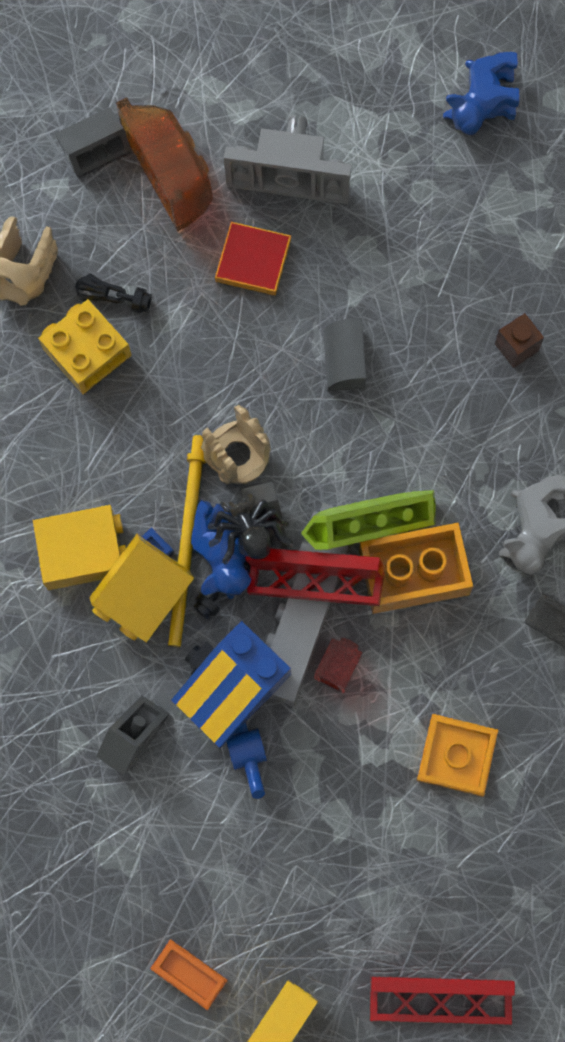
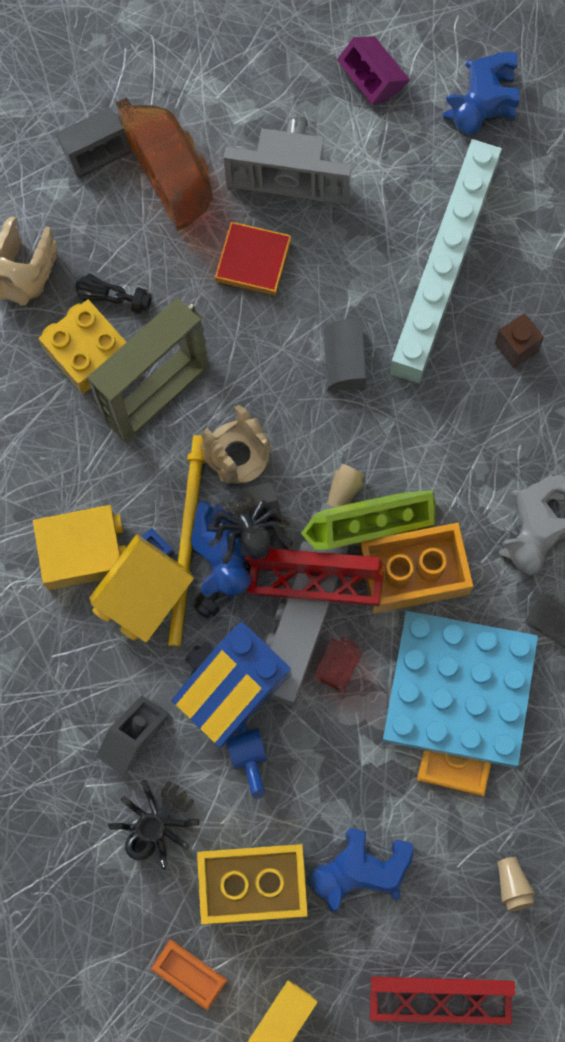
none -> olive window [87,297,209,443]
none -> animal [108,780,200,870]
none -> yellow brick [197,844,308,925]
none -> blue animal [307,828,413,913]
none -> tan cone [326,464,365,507]
none -> magenta brick [337,36,410,104]
none -> medium azure plate [382,611,538,768]
none -> light aqua brick [390,139,502,384]
none -> tan cone [497,857,536,912]

